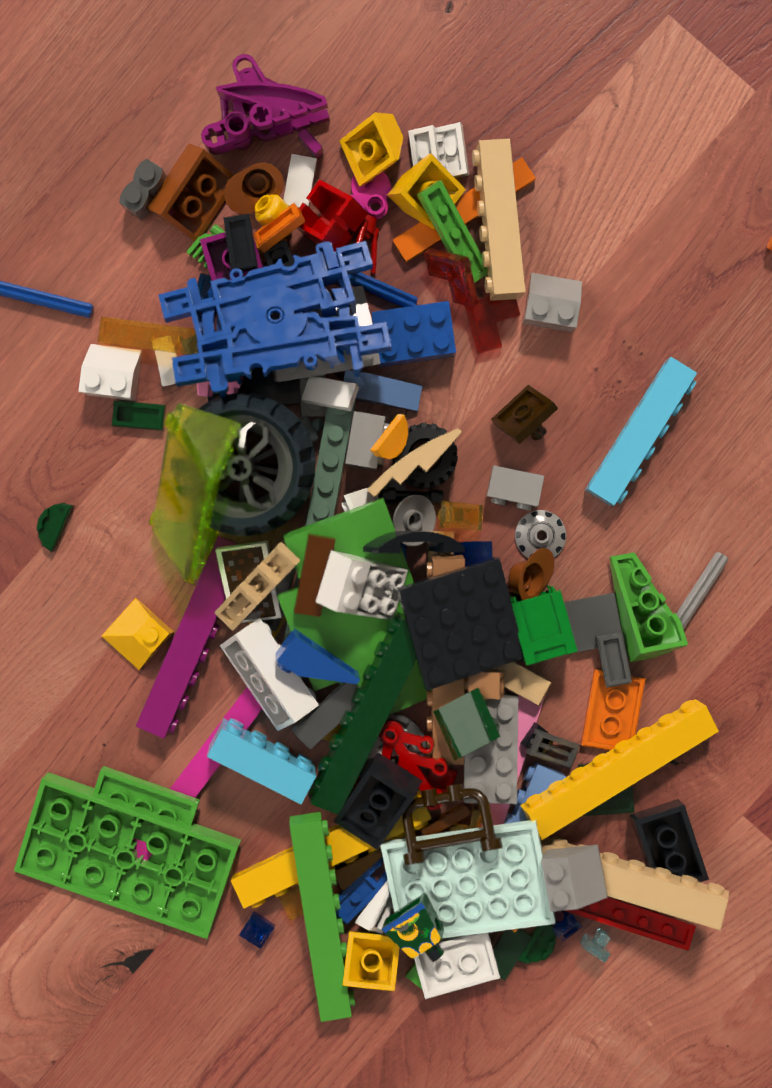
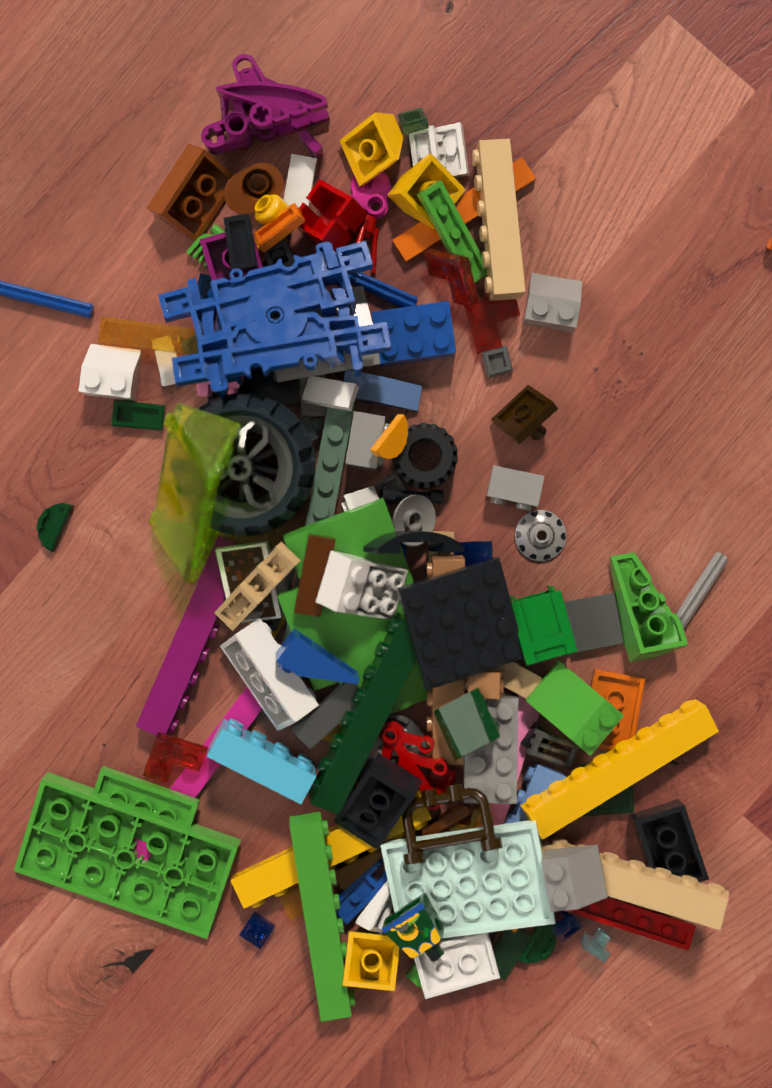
yellow slope [102,598,174,670] -> none
dark grey brick [119,159,167,220] -> none
tan slope [367,429,462,498] -> none
clear yellow tile [438,501,483,531] -> none
dark orange piece [507,548,554,600] -> none
medium azure brick [585,357,697,506] -> none
dark grey tile [596,631,632,687] -> none
none -> clear red plate [143,732,208,783]
none -> clear green tile [398,108,429,135]
none -> dark grey tile [481,346,513,378]
none -> bright green slope [525,660,624,756]

